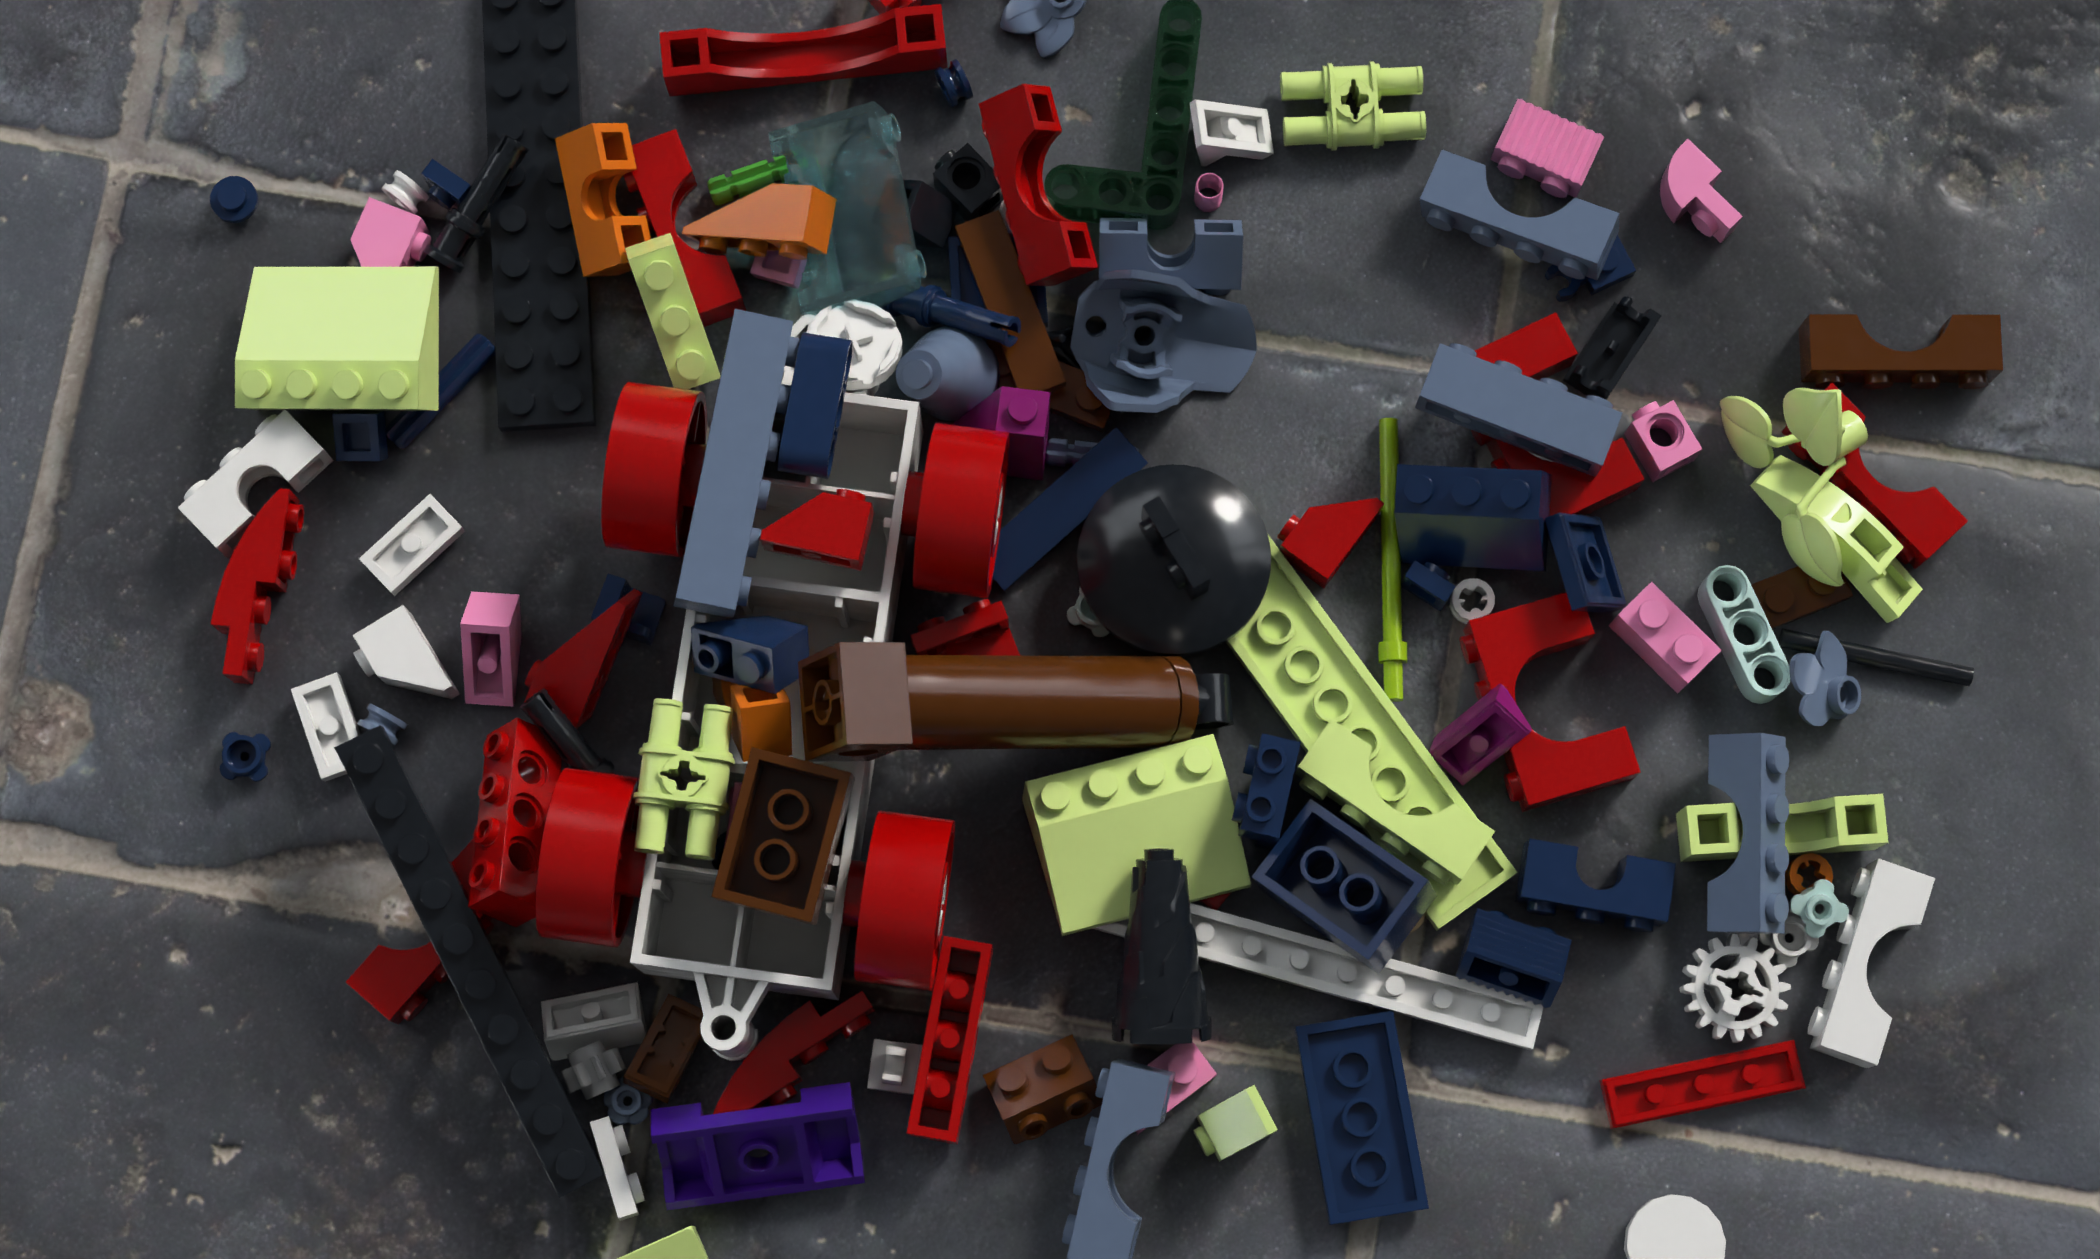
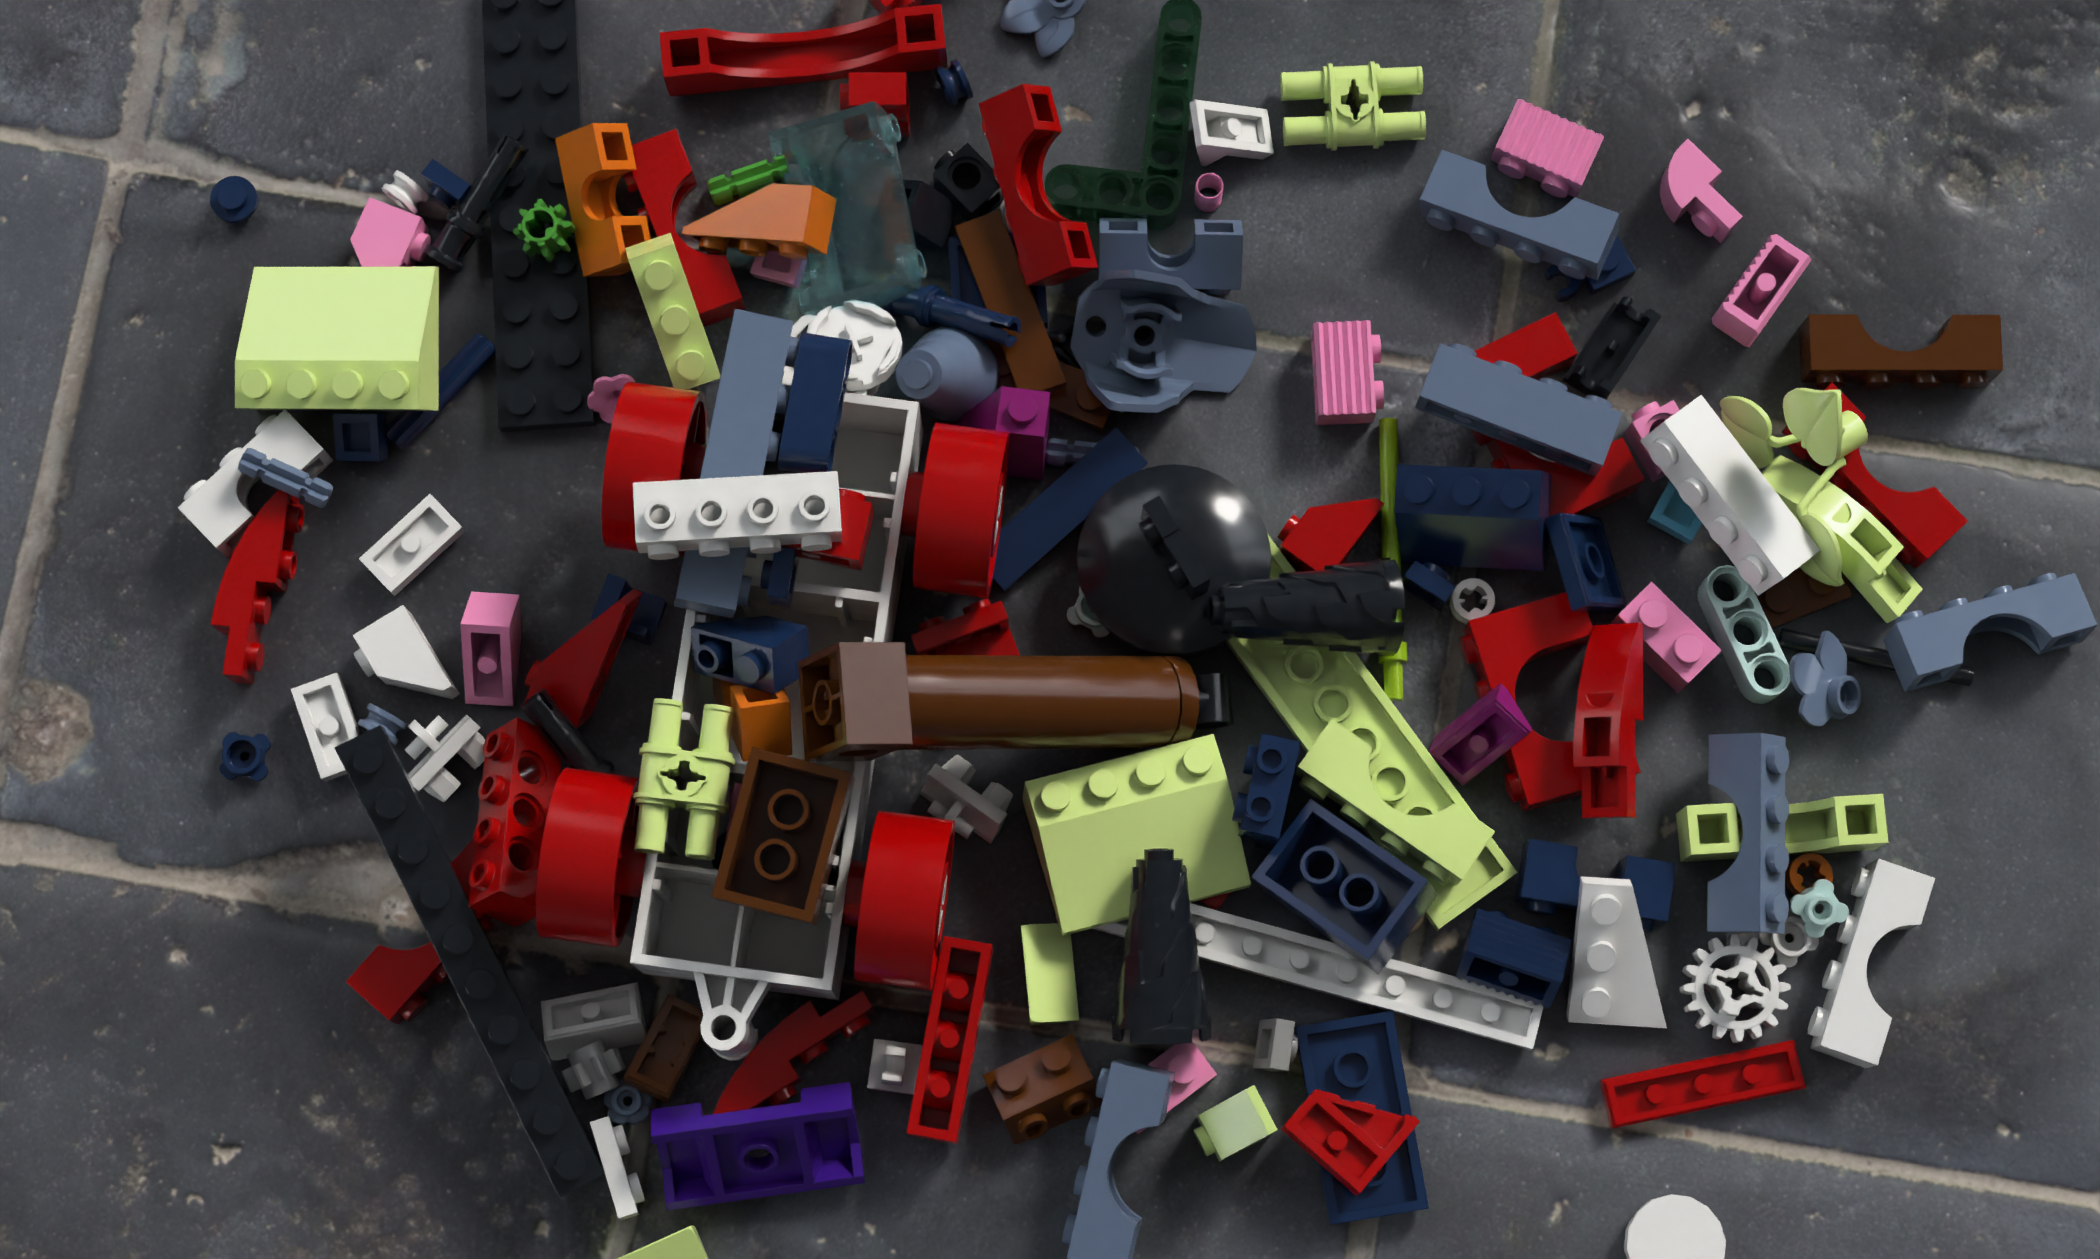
none -> sand blue axle [238,448,333,508]
none -> white hips [405,714,485,802]
none -> bright green gear [513,199,576,262]
none -> bright pink plant [587,374,635,424]
none -> white brick [633,471,842,560]
none -> dark blue plate [760,547,799,608]
none -> red brick [840,72,910,138]
none -> white hips [920,755,1013,844]
none -> yellowish green slope [1021,923,1079,1026]
none -> black cone [1207,558,1405,656]
none -> light grey plate [1253,1018,1298,1072]
none -> red wing [1281,1089,1420,1196]
none -> bright pink brick [1310,320,1384,425]
none -> white wing [1566,876,1667,1028]
none -> red slope [1573,623,1643,819]
none -> white brick [1640,395,1820,596]
none -> medium azure plate [1647,480,1702,545]
none -> bright pink brick [1712,234,1812,347]
none -> sand blue arch [1883,573,2098,692]

